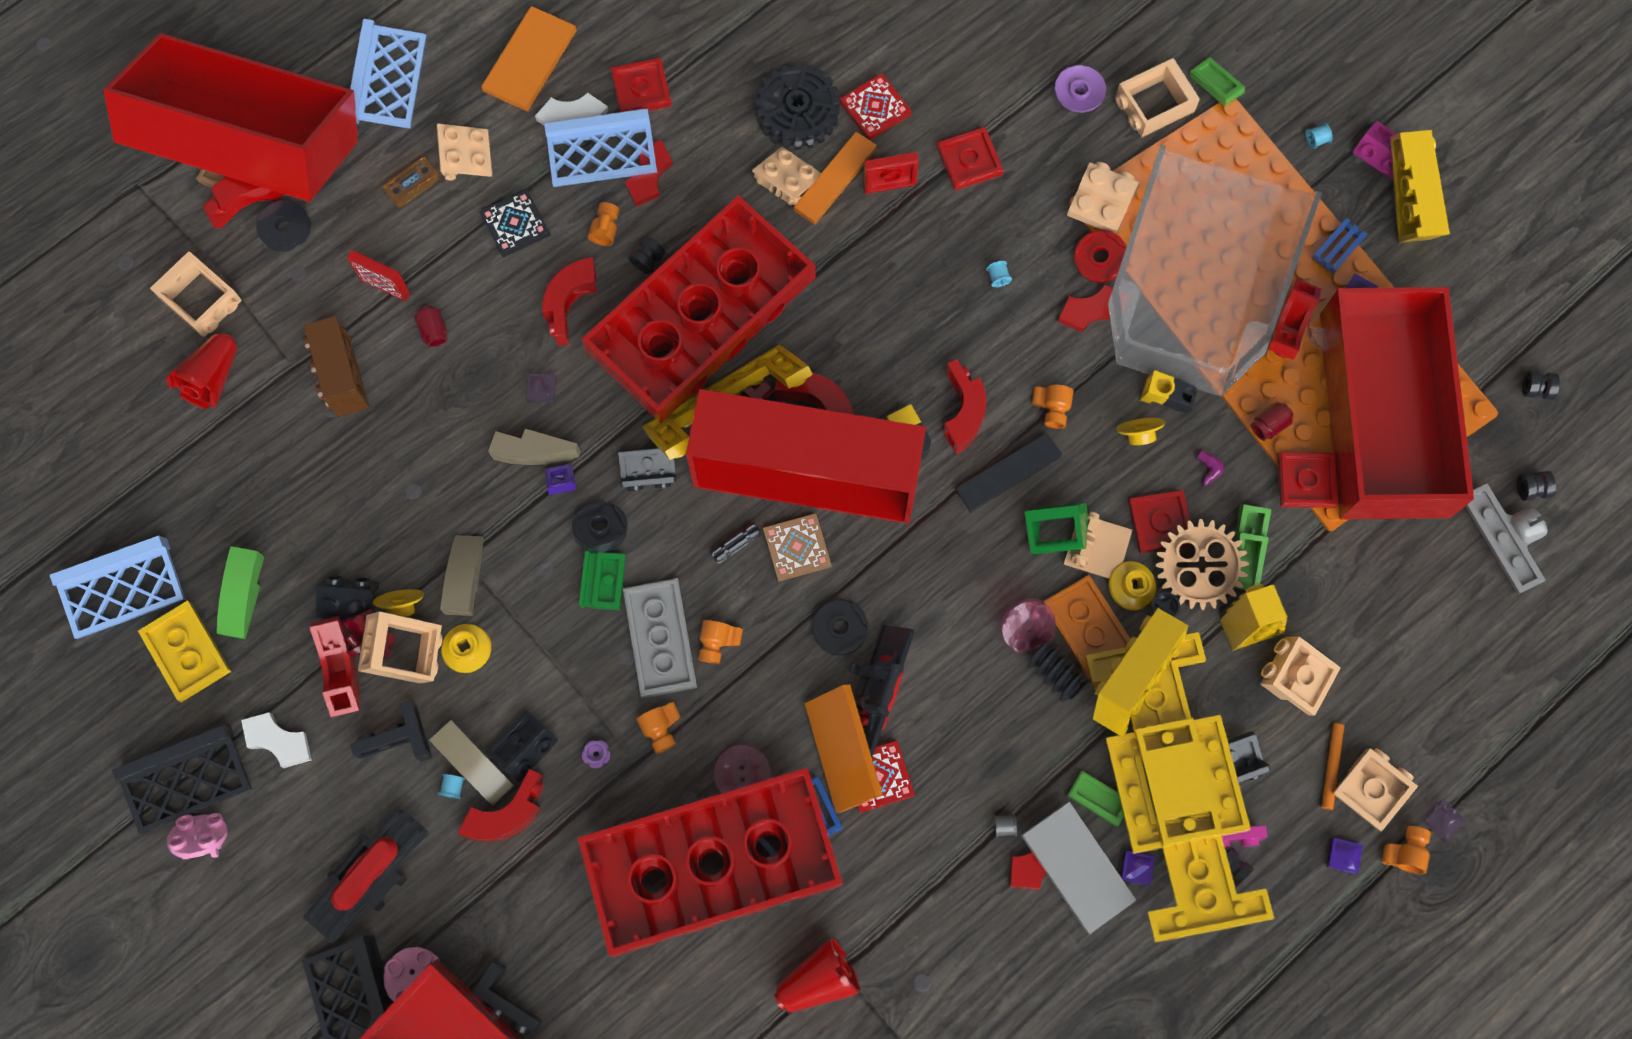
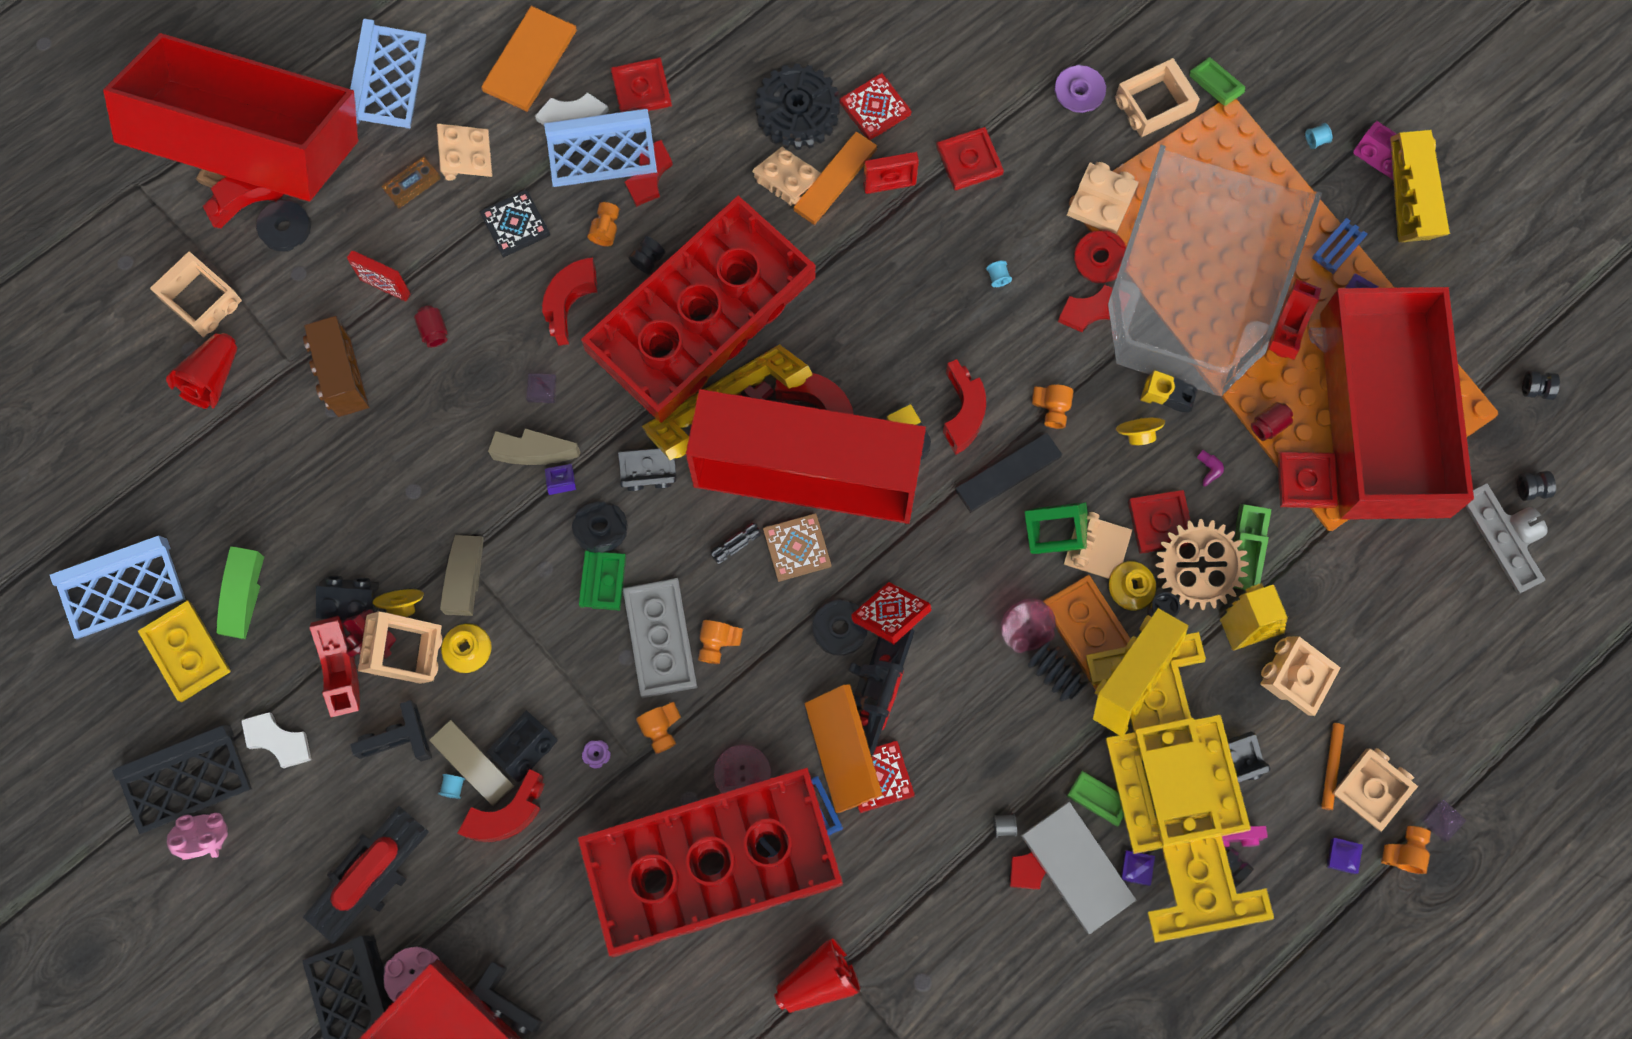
none -> red tile [851,582,932,644]

